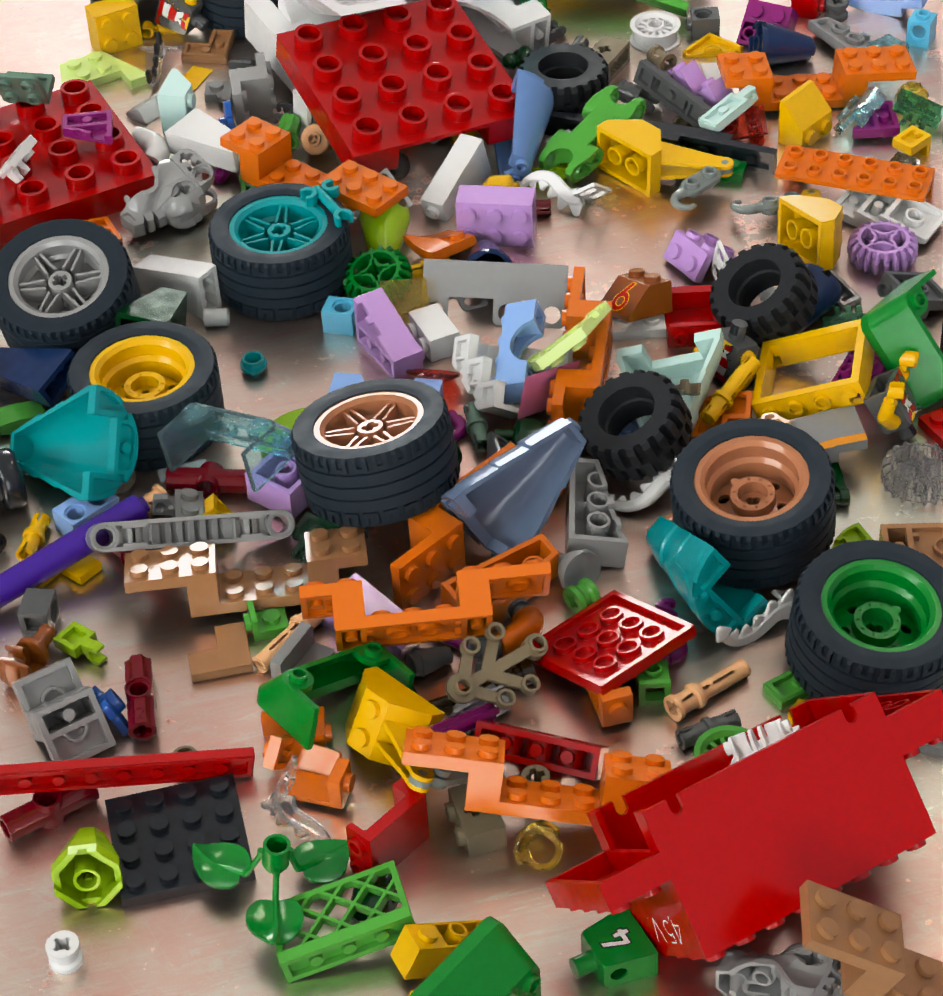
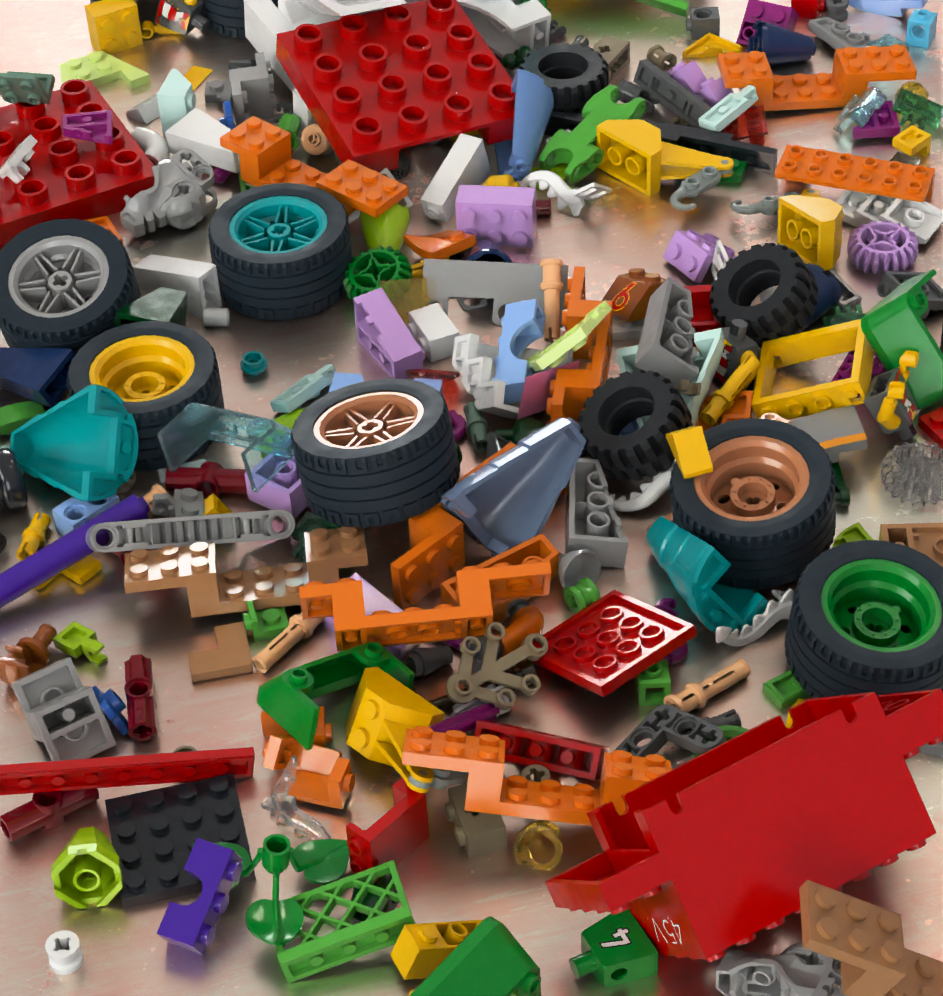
dark grey brick [17,588,60,635] -> none
clear piece [140,32,184,86] -> none
medium nougat tile [181,29,236,64] -> none
light grey panel [269,621,335,678] -> none
teal bar [299,179,354,228] -> none
medium azure brick [321,295,356,336] -> none
orange bracket [587,686,633,728] -> none
white wheel [630,10,681,53] -> none
white sticker [701,62,721,80] -> none
white hinge [723,718,801,765] -> none
yellow slope [778,80,832,148] -> none
none -> dark purple arch [157,838,243,954]
none -> light aqua hinge [270,364,336,413]
none -> light nougat pin [540,259,564,342]
none -> dark grey beam [614,705,727,757]
none -> light grey wedge [634,277,699,385]
none -> yellow slope [666,426,713,480]

